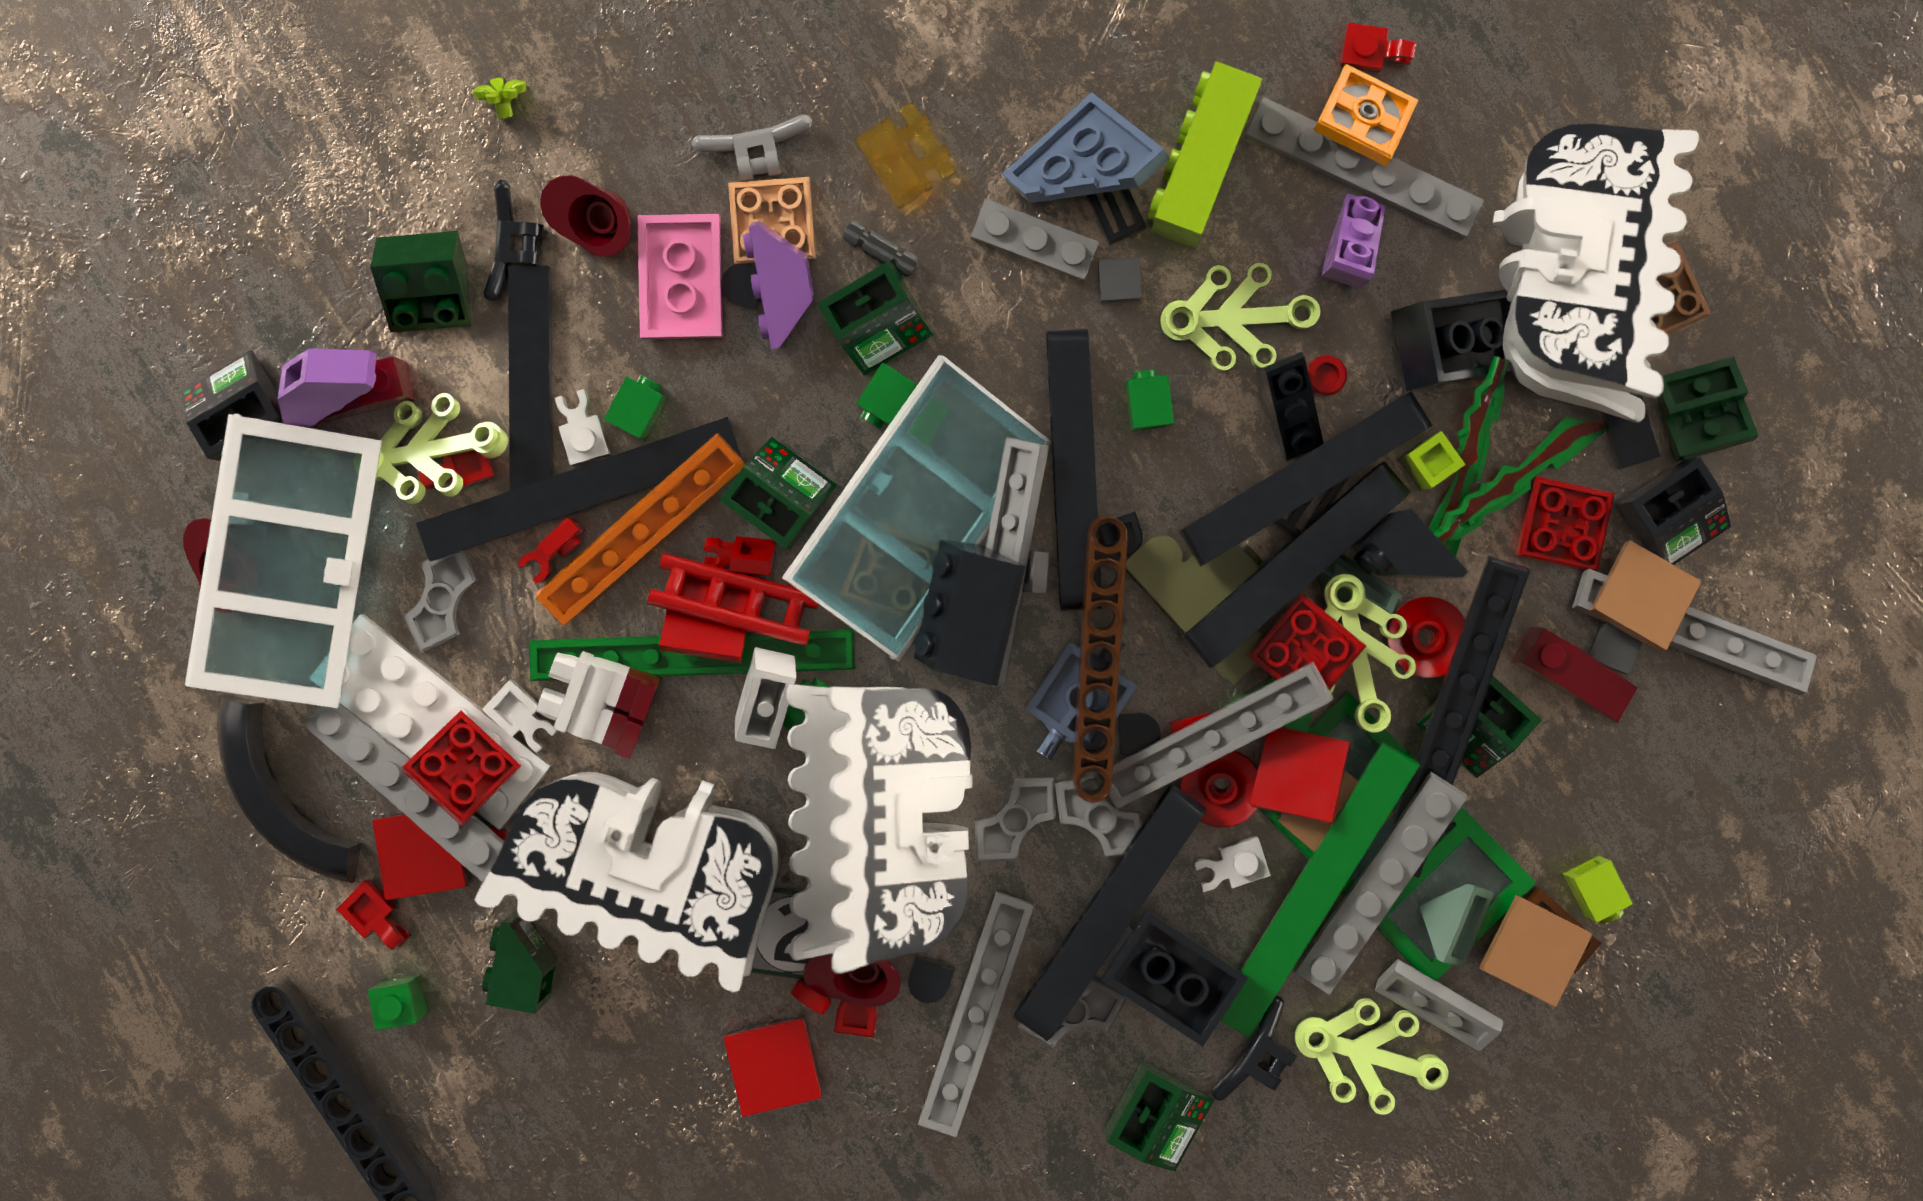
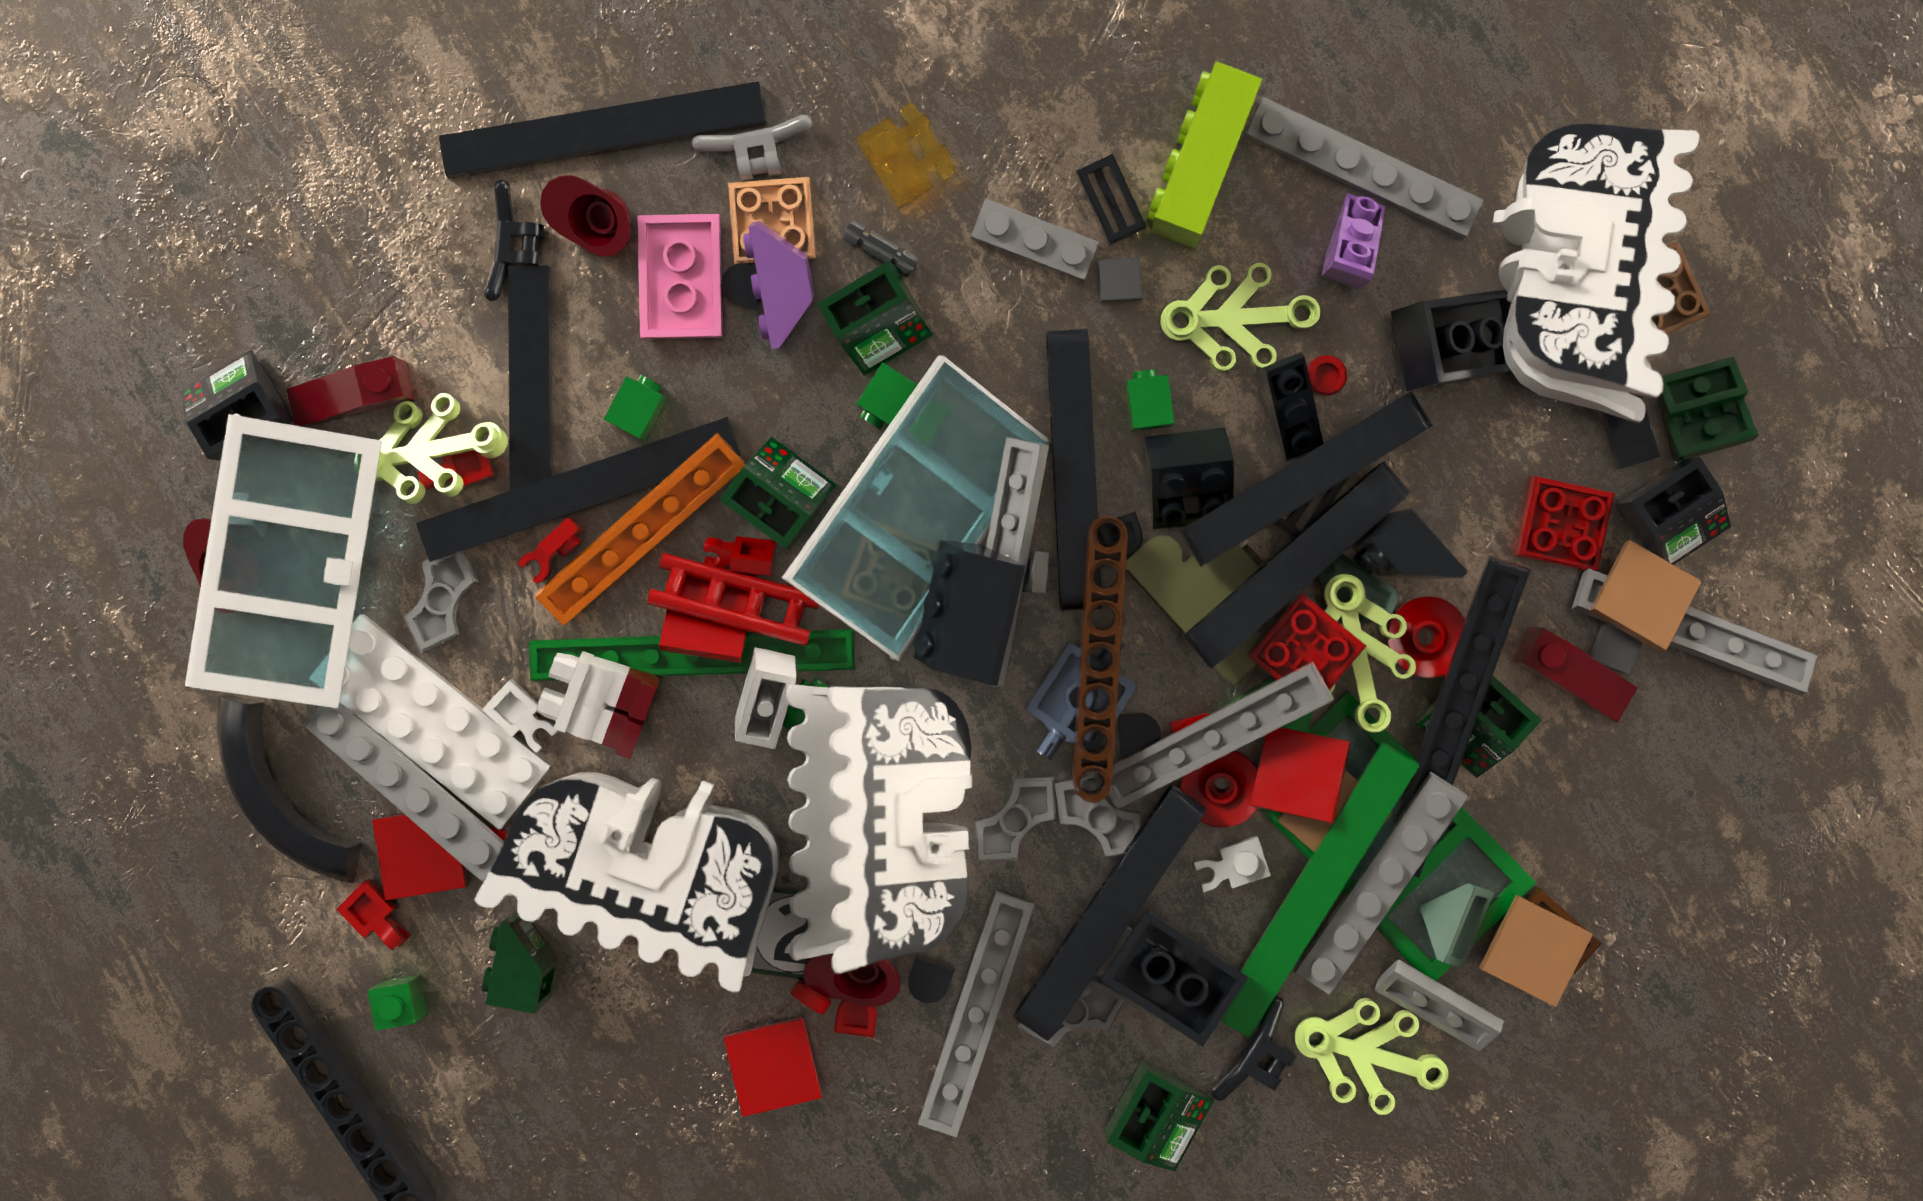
medium lavender slope [278,348,377,428] -> none
dark green slope [370,231,472,333] -> none
red tile [401,710,521,827] -> none
lime plant [472,77,526,119] -> none
white plate [555,389,611,466] -> none
sand blue plate [1002,92,1169,203] -> none
light orange piece [1313,64,1418,167] -> none
red plate [1340,22,1416,72] -> none
lime panel [1398,431,1466,491] -> none
green sword [1429,356,1510,557] -> none
green sword [1433,417,1606,545] -> none
lime brick [1563,856,1633,924] -> none
none -> black tile [439,81,767,178]
none -> black slope [1144,427,1234,529]

